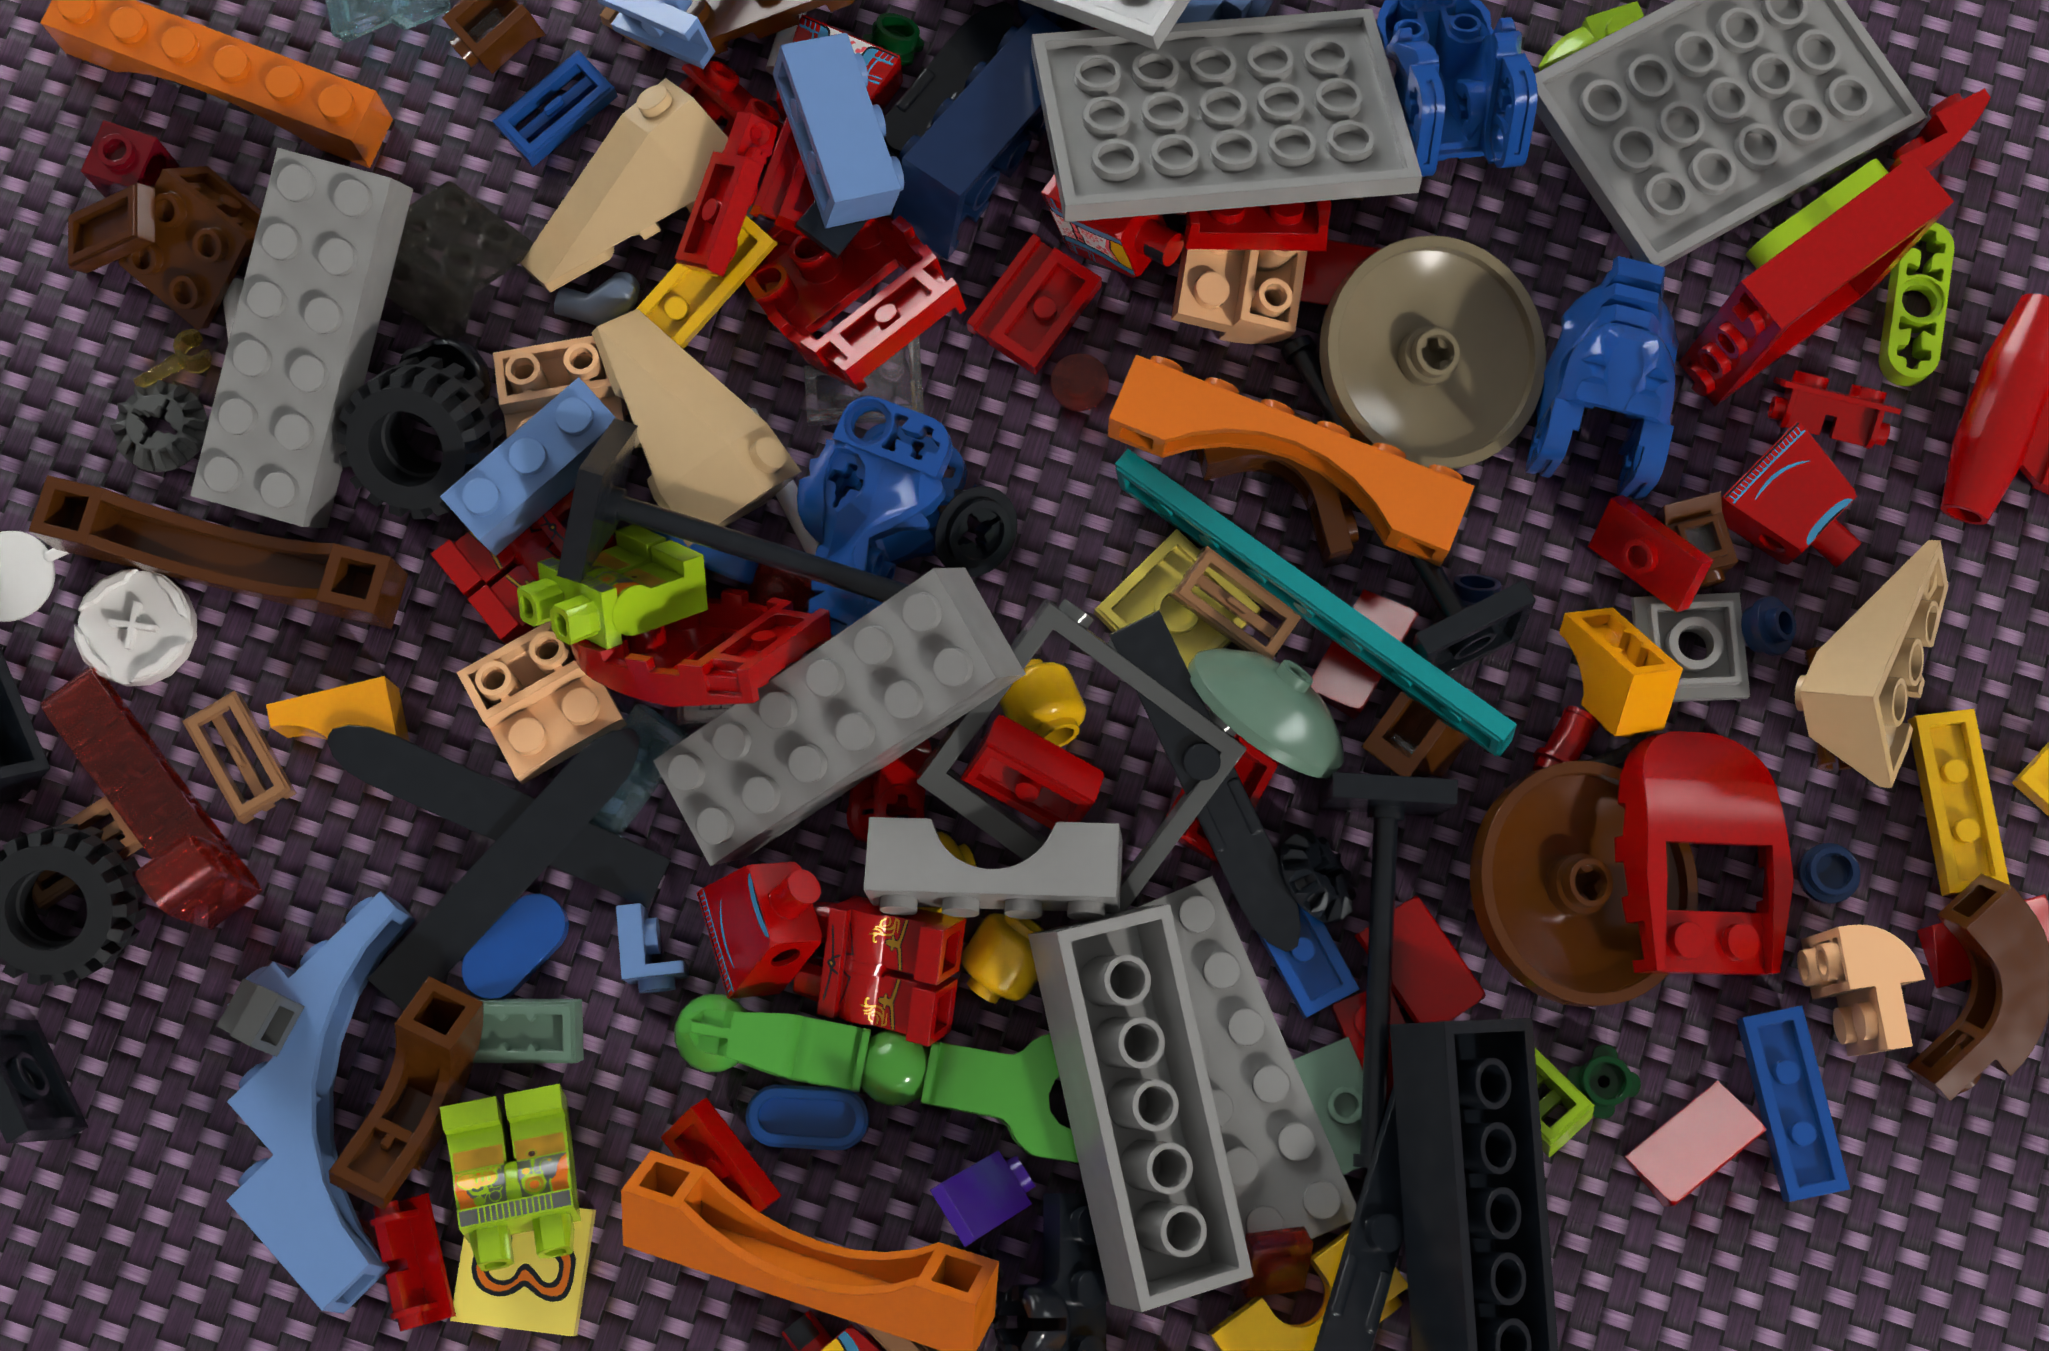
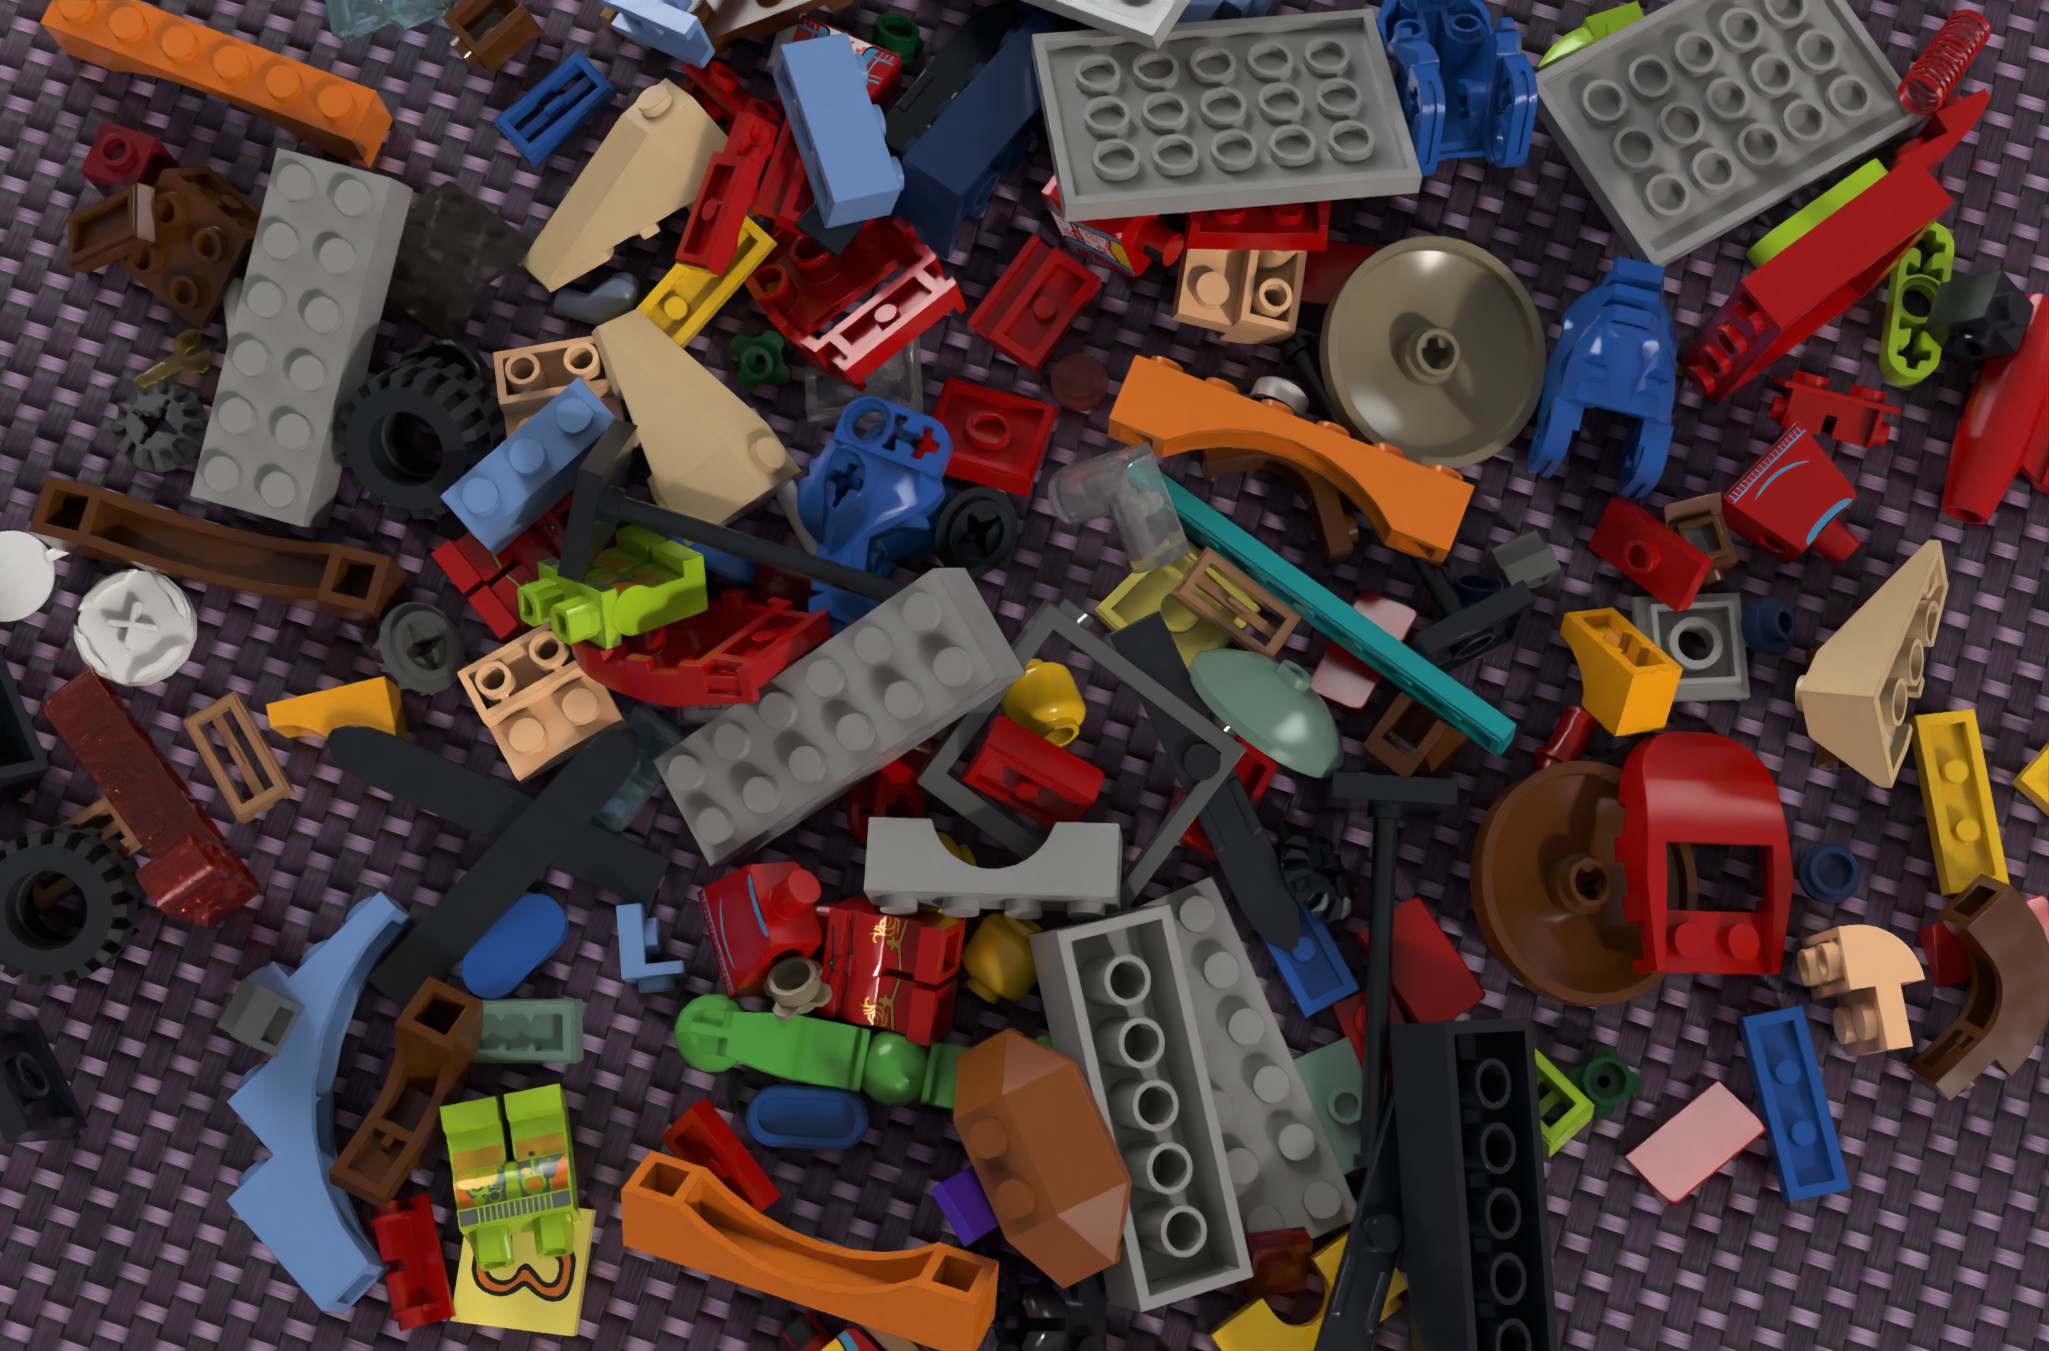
none -> dark grey gear [373,602,465,697]
none -> dark green plate [730,329,792,390]
none -> dark tan plate [763,957,833,1021]
none -> red tile [916,377,1058,497]
none -> dark orange wedge [953,1028,1132,1289]
none -> clear brick [1048,441,1191,574]
none -> white tile [1248,376,1309,416]
none -> dark grey piece [1483,530,1561,591]
none -> red piece [1897,9,1991,115]
none -> black brick [1924,270,2034,363]

